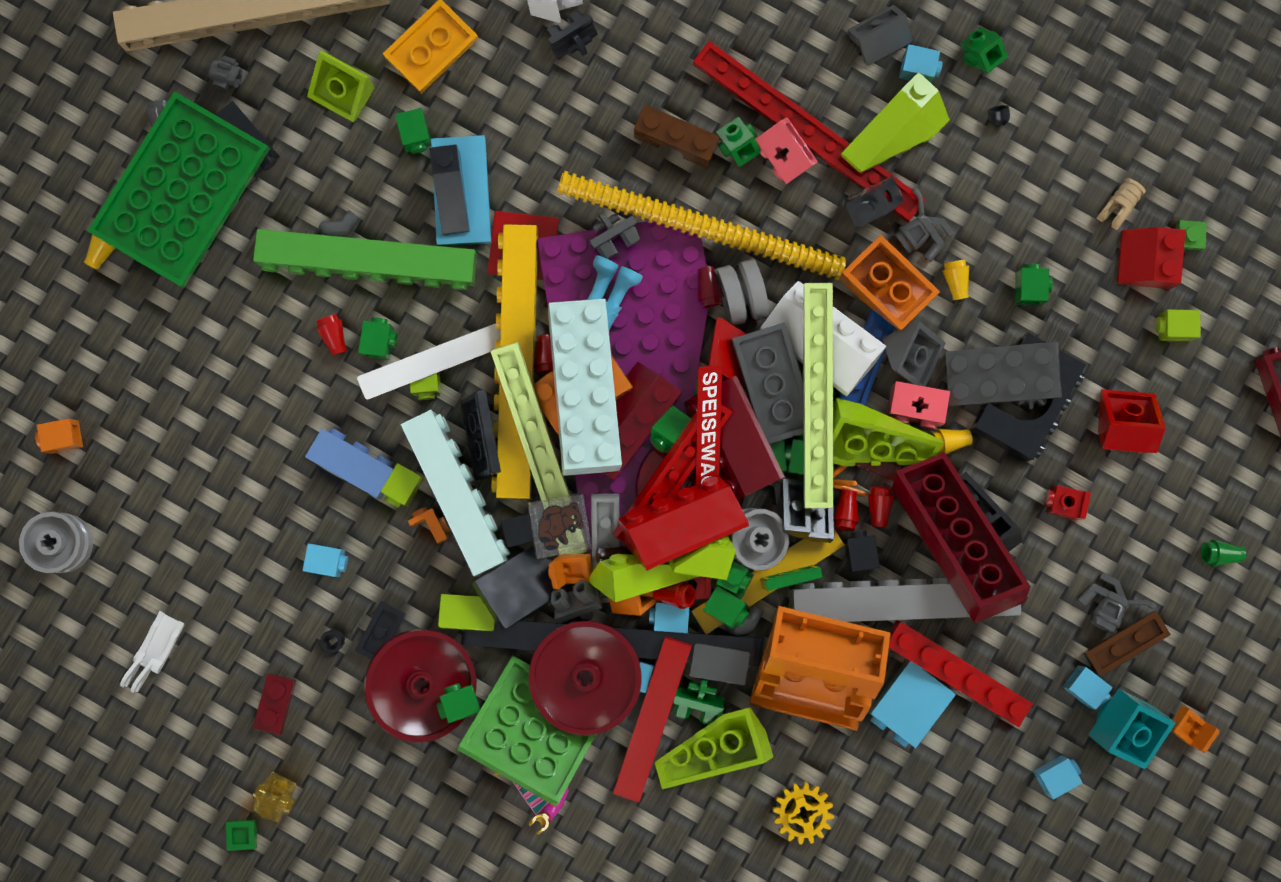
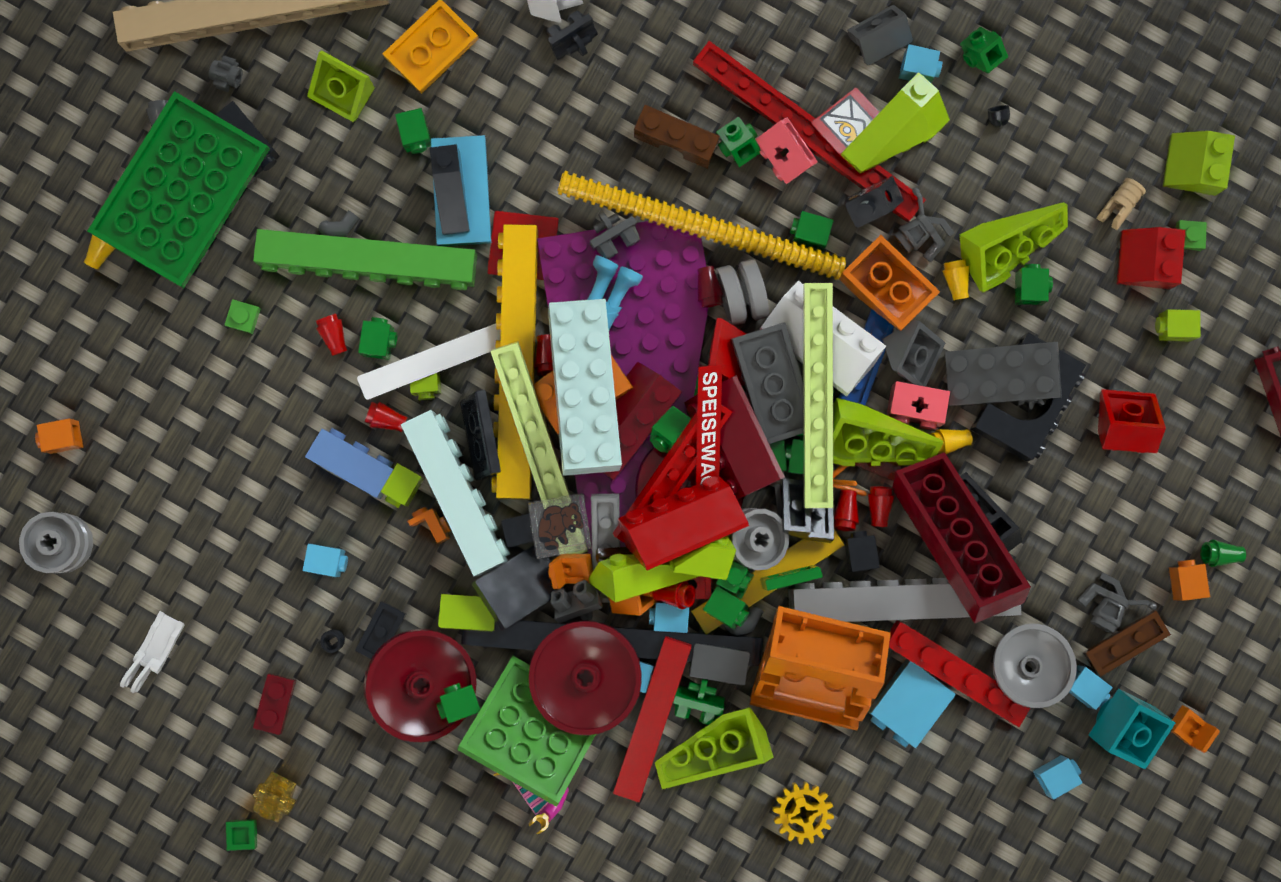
red brick [1044,485,1091,520] -> none
none -> bright green plate [225,299,261,334]
none -> red cone [365,401,407,432]
none -> green brick [790,211,833,251]
none -> sticker [811,88,880,169]
none -> lime wedge [959,202,1068,293]
none -> light grey dish [993,624,1077,708]
none -> lime slope [1163,131,1235,196]
none -> orange brick [1169,559,1210,601]

